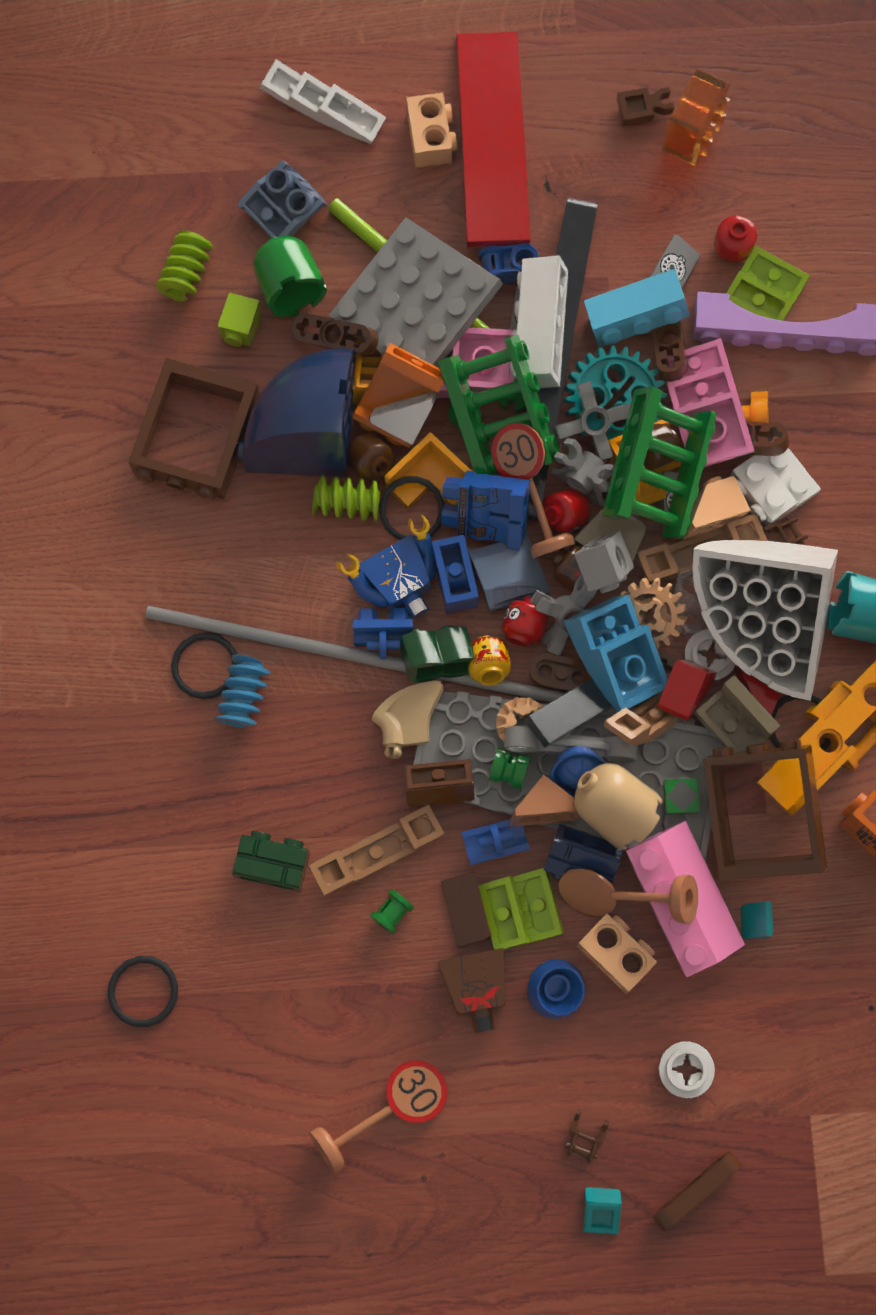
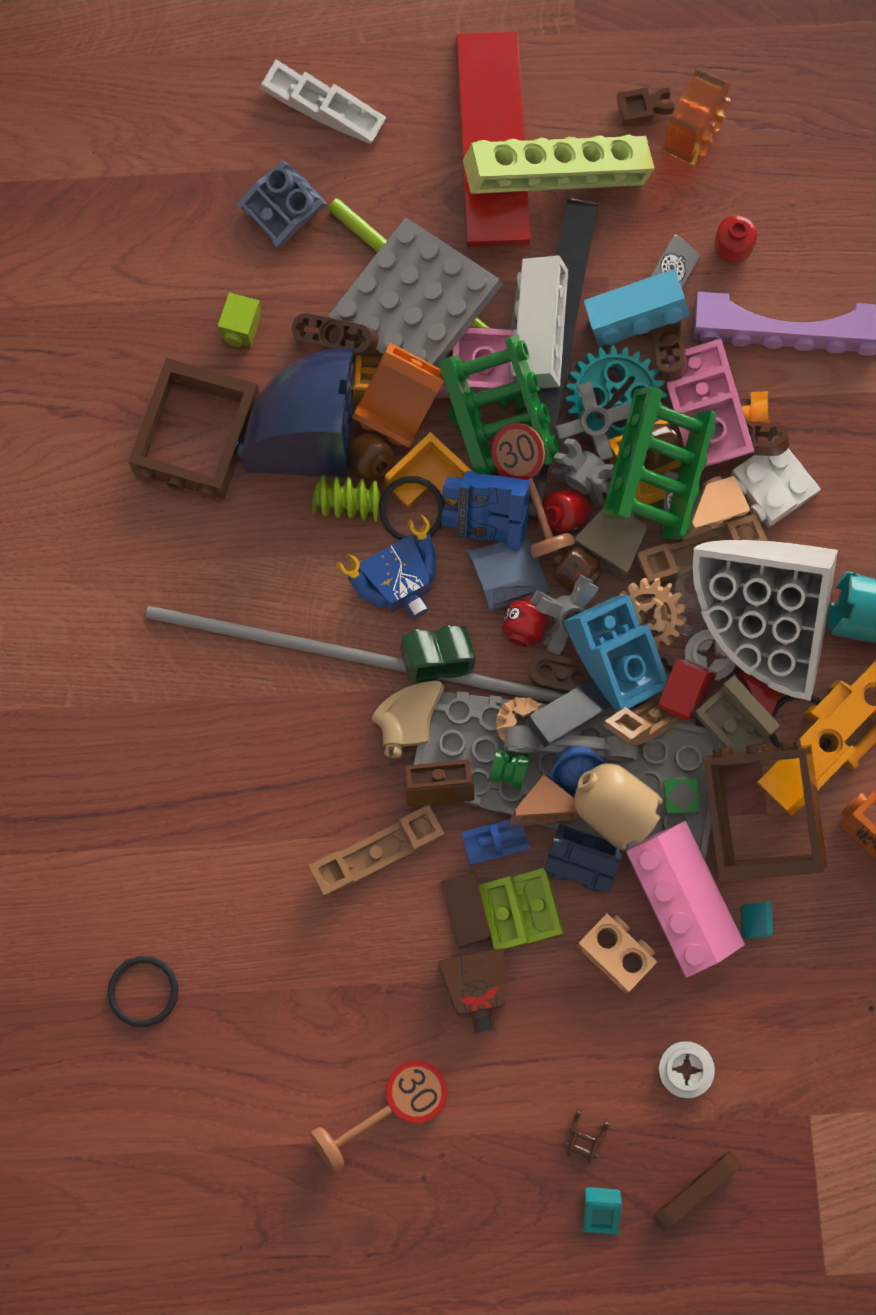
lime piece [156,230,214,302] -> none
black piece [171,632,237,699] -> none
dark azure piece [214,654,271,728] -> none
dark green brick [232,831,310,892] -> none
green cylinder [253,236,327,318] -> none
blue hips [353,608,413,659] -> none
white slope [370,391,437,445] -> none
green bush [370,889,414,935] -> none
light nougat brick [406,93,457,168] -> none
blue brick [432,535,479,614] -> none
yellow head [468,636,511,686] -> none
blue piece [478,243,539,285] -> none
blue hat [528,959,586,1019] -> none
nougat piece [558,868,699,924] -> none
light grey brick [574,530,634,593] -> none
lime slope [726,245,810,321] -> none
reddish brown piece [762,517,808,545] -> none
none -> yellowish green brick [463,135,655,194]

